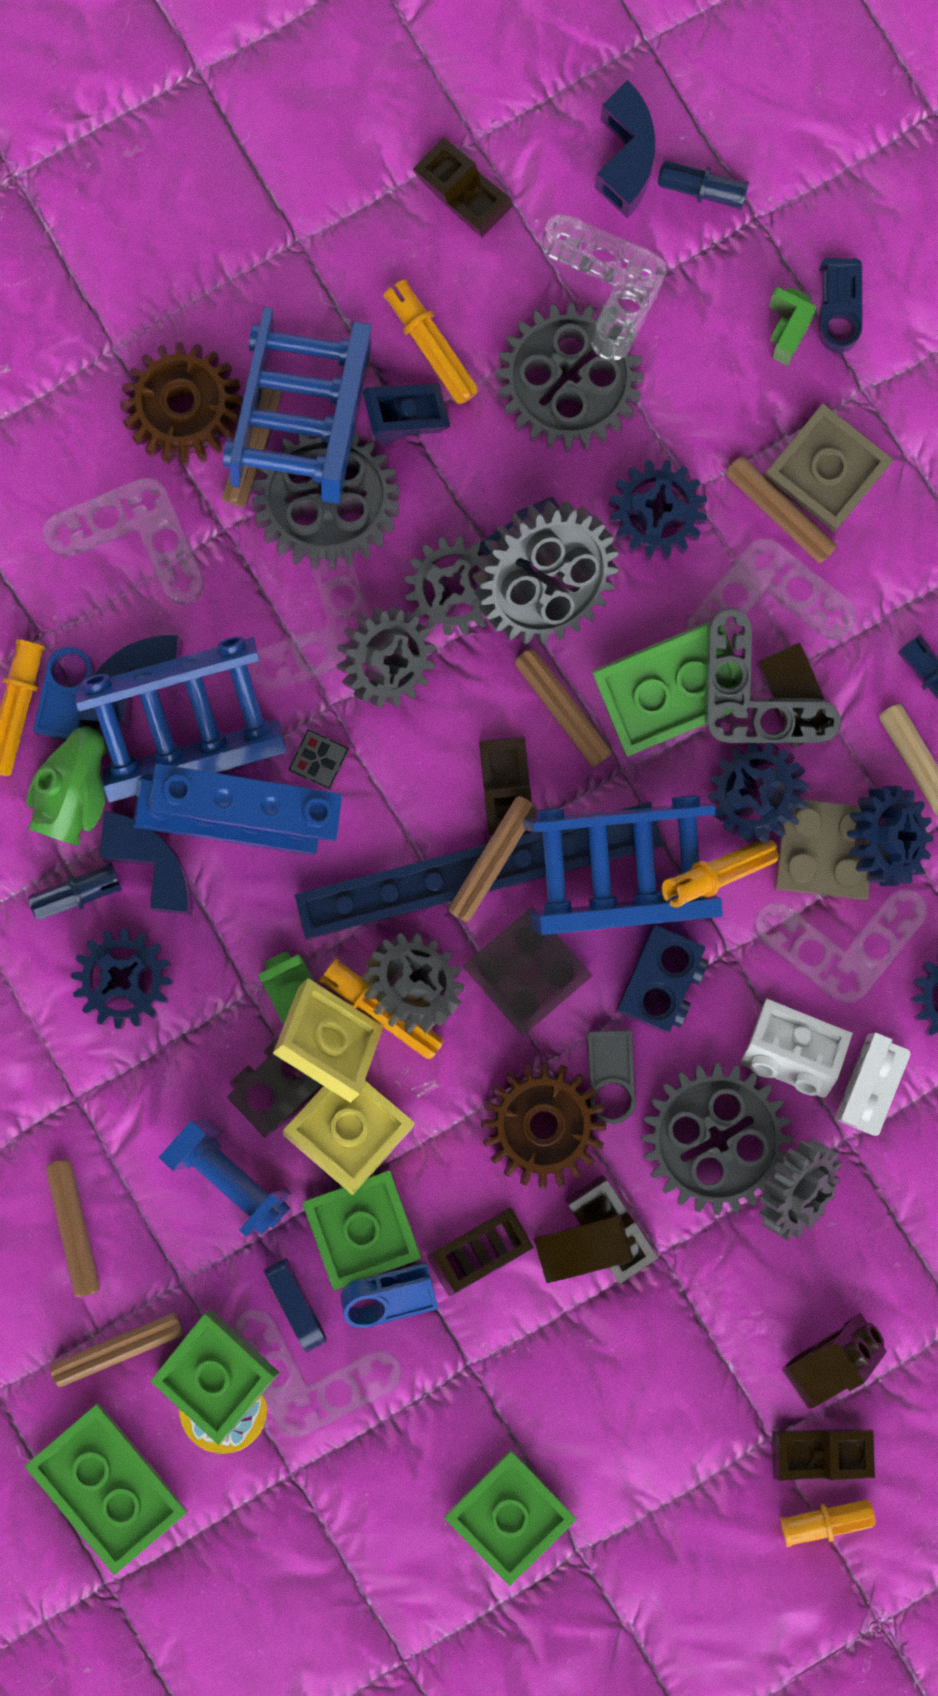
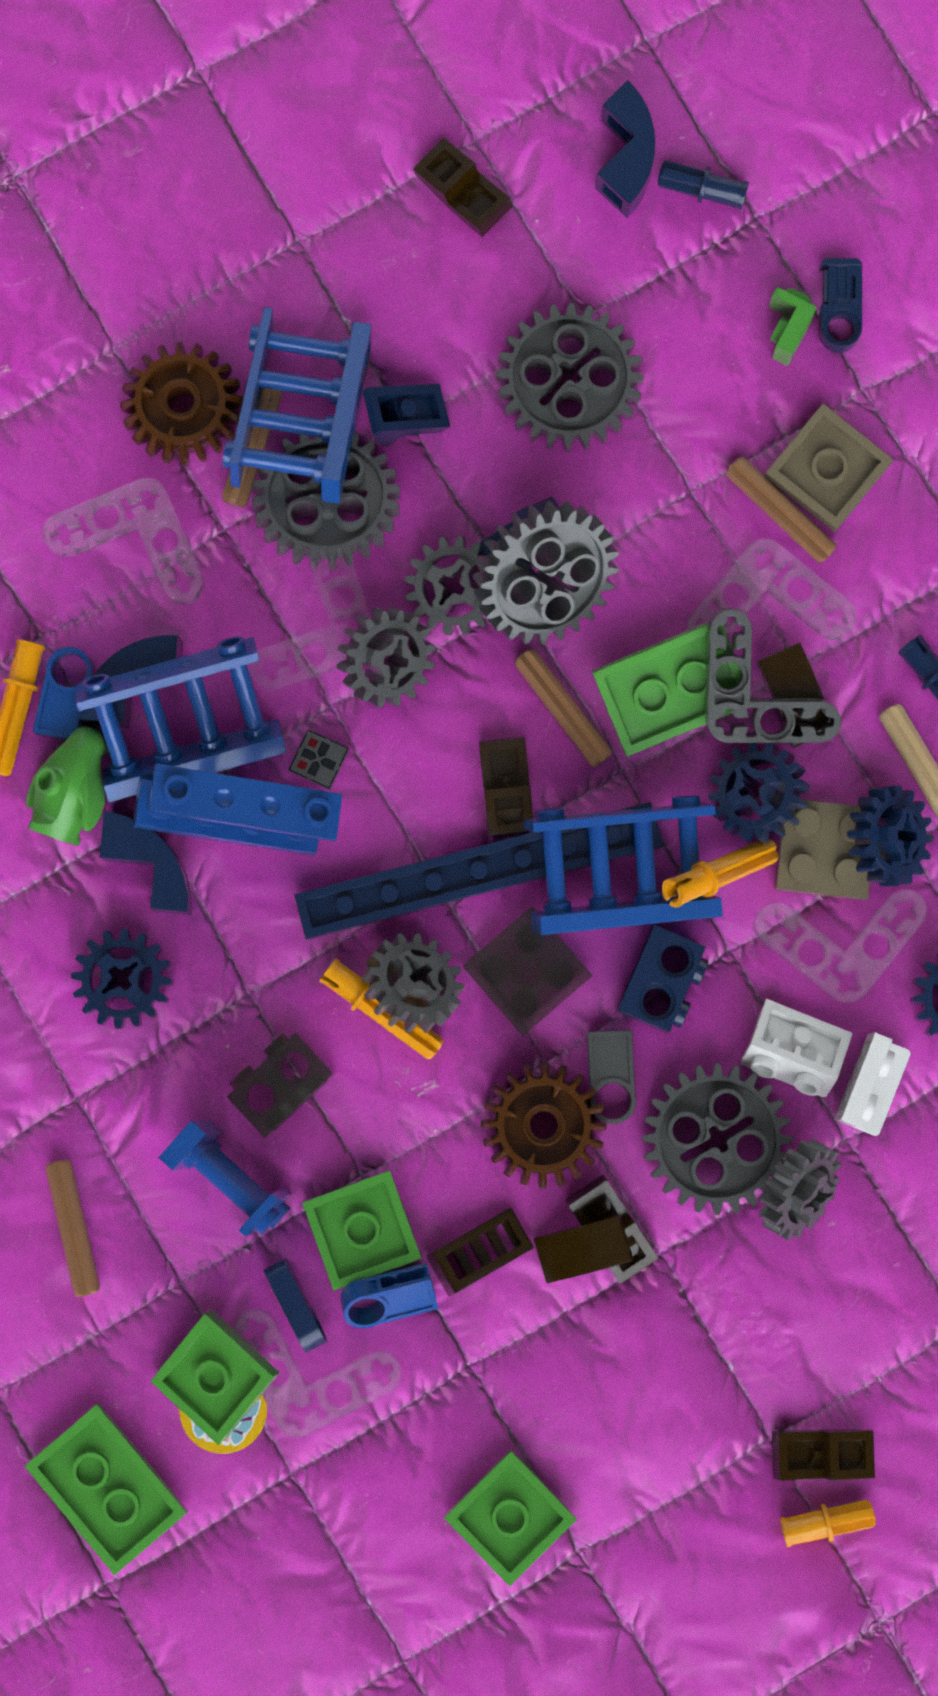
dark blue axle [28,863,122,920] -> none
medium nougat axle [50,1313,184,1387] -> none
bright green bracket [258,951,314,1025] -> none
light yellow plate [273,978,384,1102] -> none
light yellow plate [282,1081,415,1195] -> none
light orange axle [383,279,479,404] -> none
medium nougat axle [449,796,537,922] -> none
clear beam [541,215,667,360] -> none
dark blue gear [608,460,707,560] -> none
dark brown pin [781,1313,887,1409] -> none

